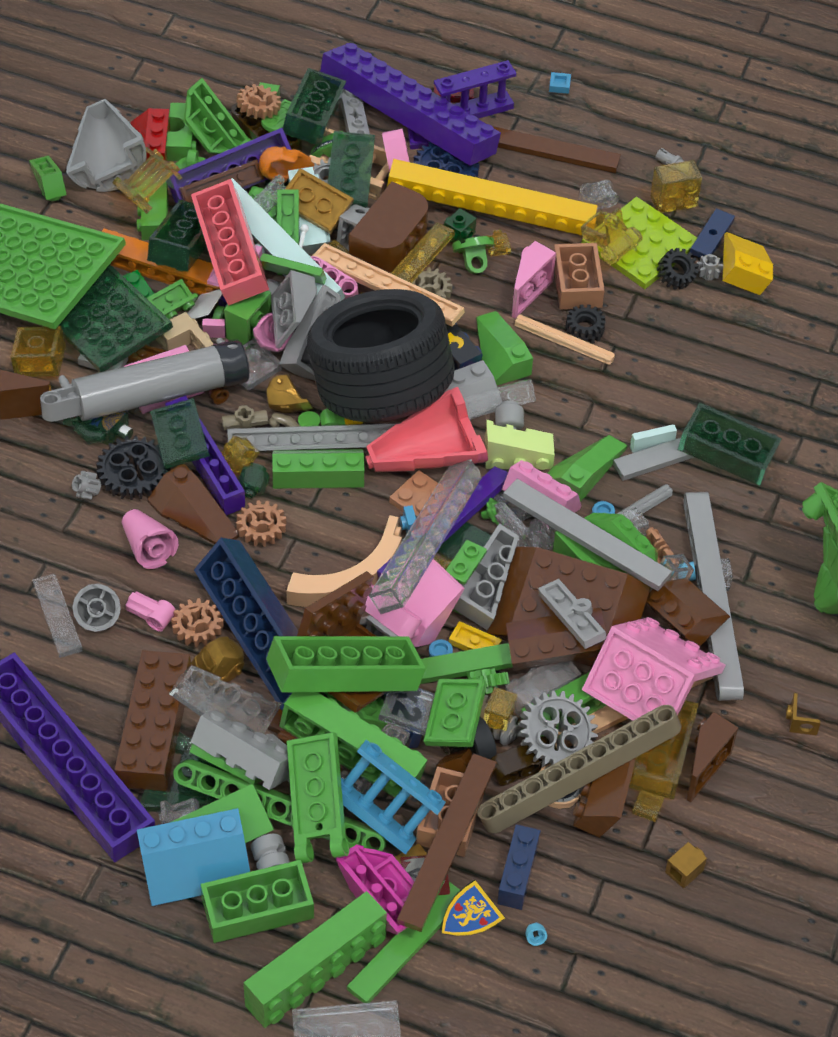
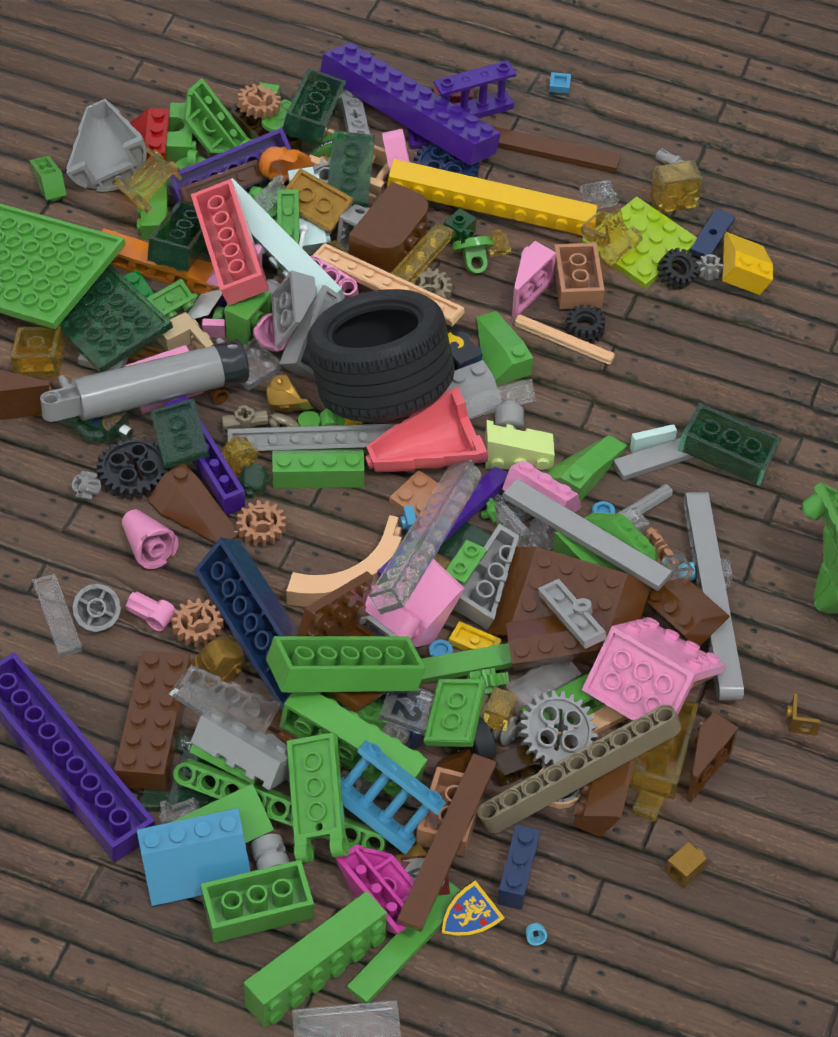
bright green tile [260,253,327,285] -> none

